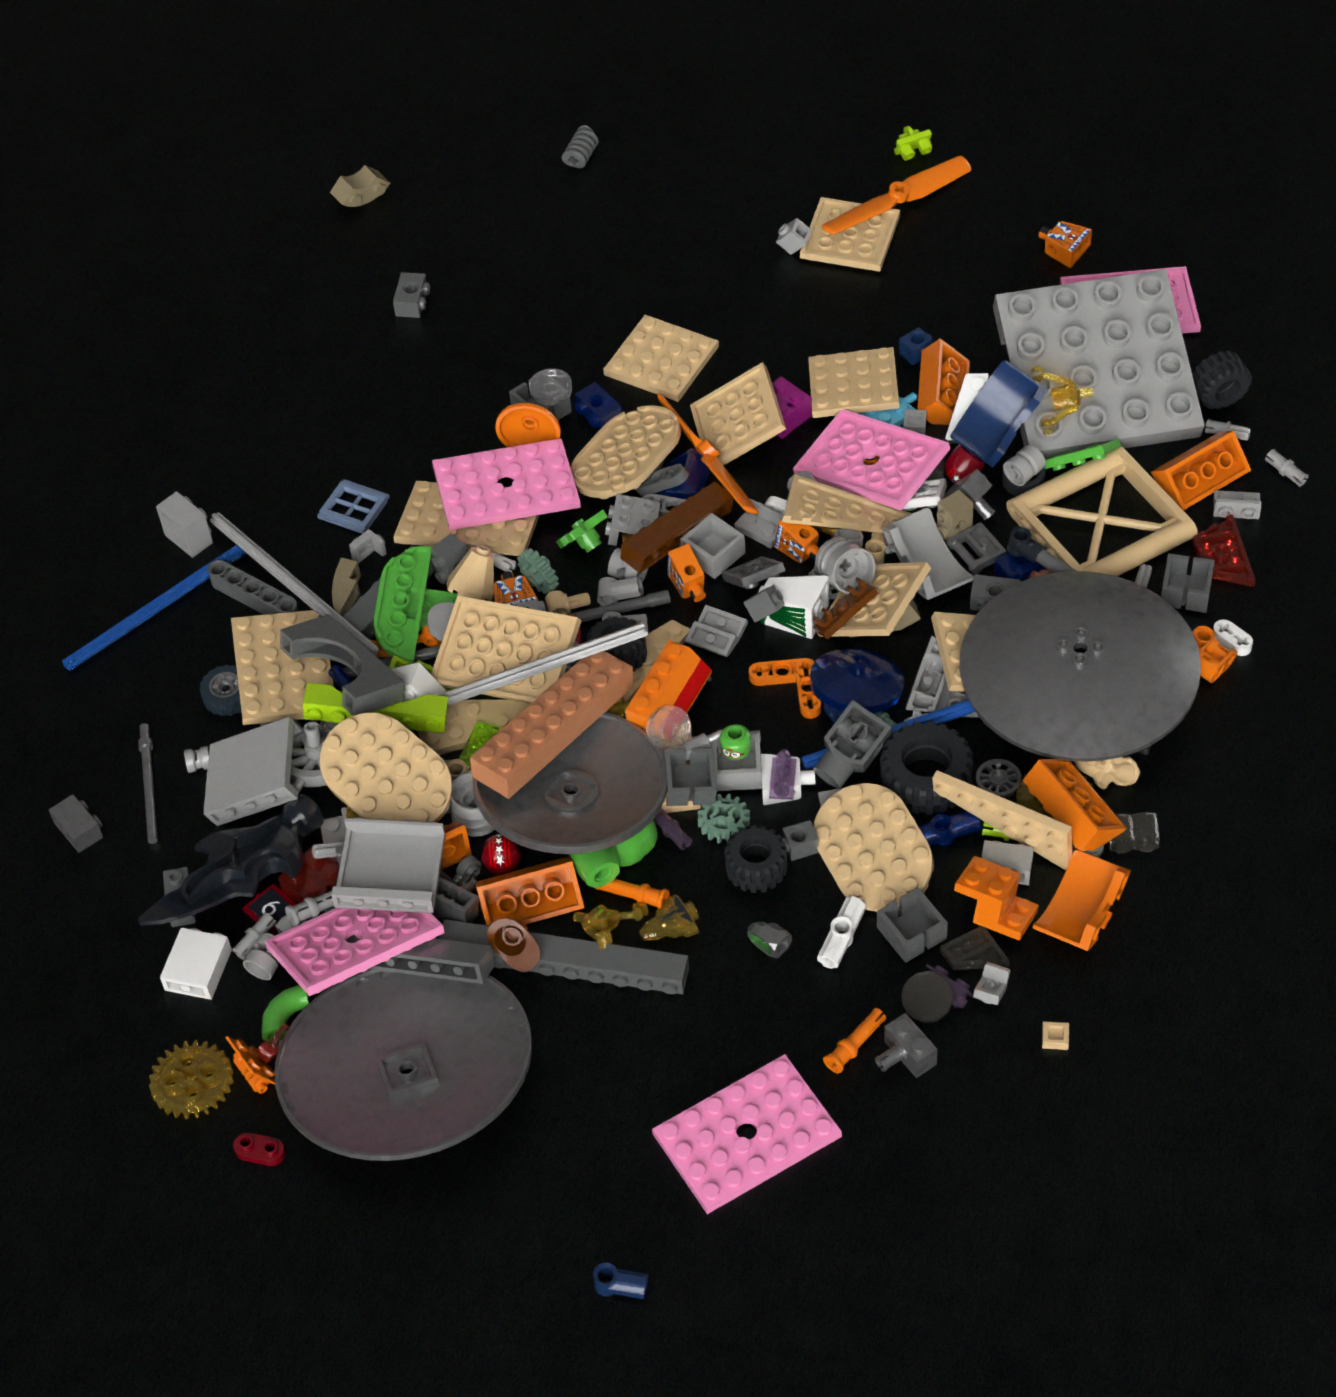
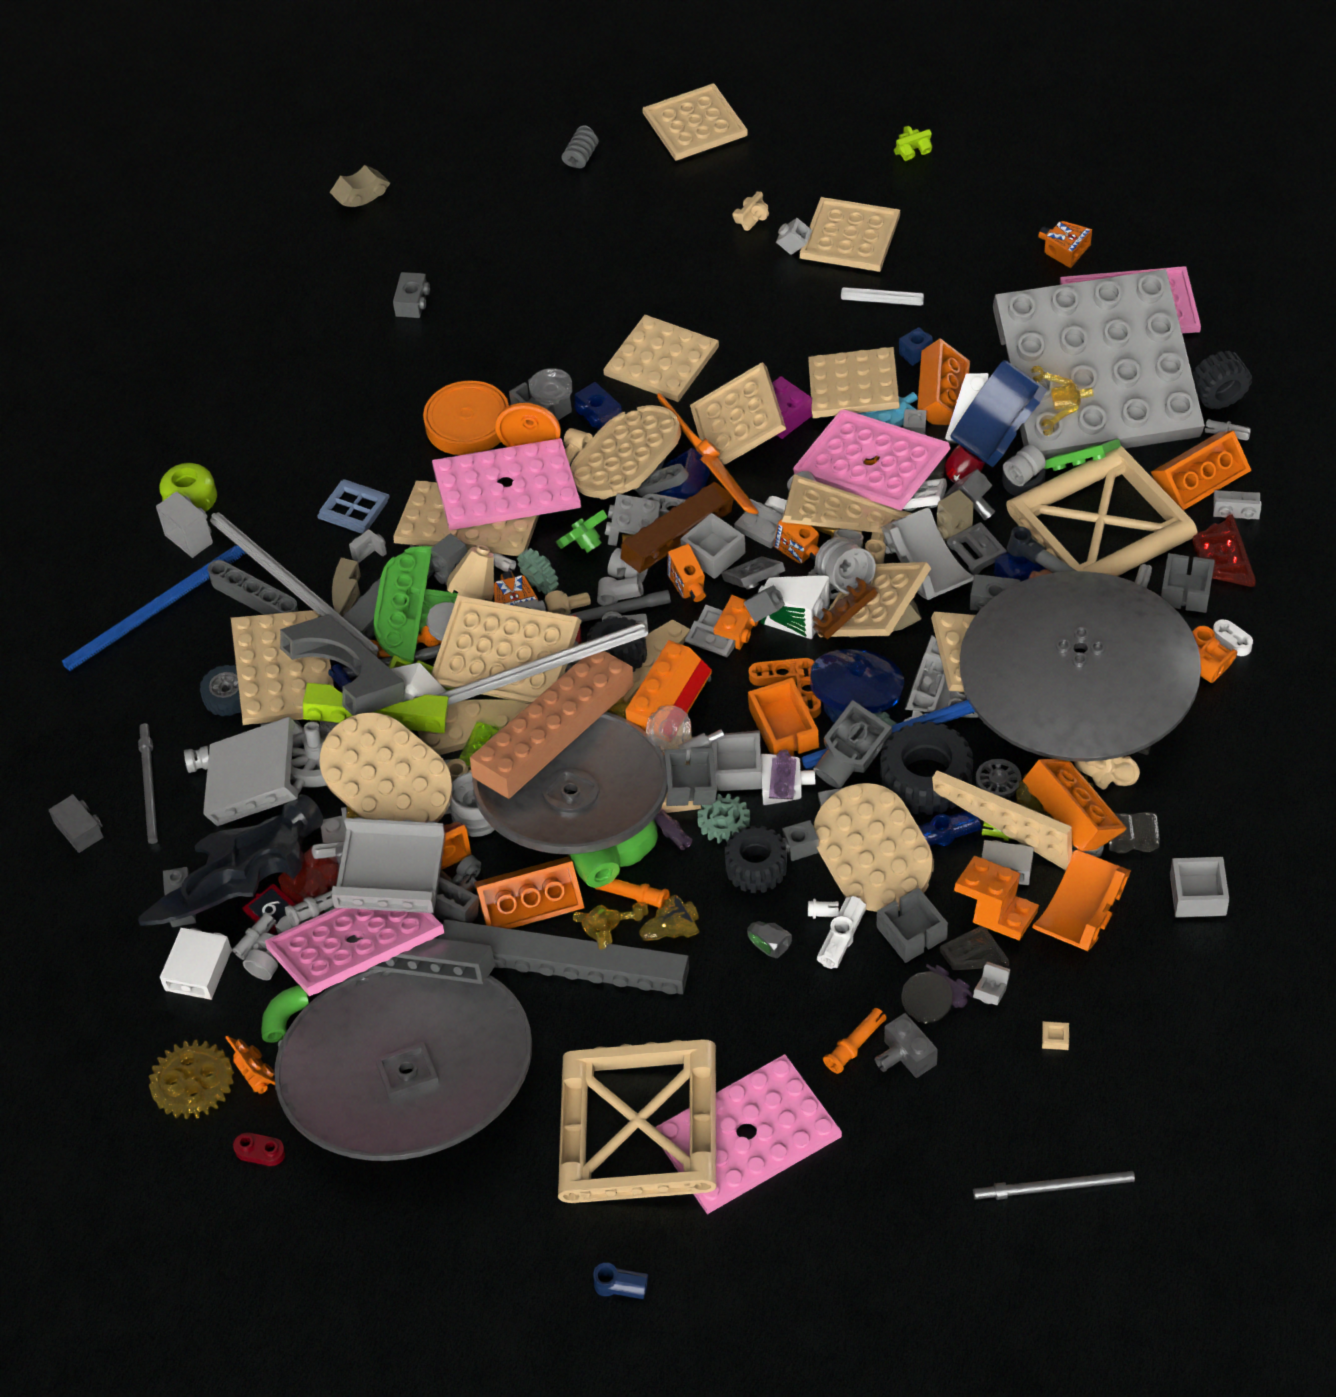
clear red plate [256,1024,289,1064] -> none
dark red helmet [481,834,521,876] -> none
reddish brown piece [487,918,540,971] -> none
bright green head [720,724,752,760] -> none
orange piece [822,156,971,235] -> none
light grey pin [1265,449,1308,487] -> none
none -> lime piece [159,463,217,512]
none -> orange brick [423,381,509,455]
none -> tan piece [558,1040,716,1203]
none -> tan axle [564,428,593,465]
none -> tan plate [643,83,747,161]
none -> orange bracket [714,595,759,650]
none -> tan hips [733,192,769,231]
none -> orange piece [748,678,819,756]
none -> white pin [808,899,839,919]
none -> axle [841,287,924,306]
none -> flat silver bar [973,1171,1135,1200]
none -> light grey piece [1170,857,1229,917]

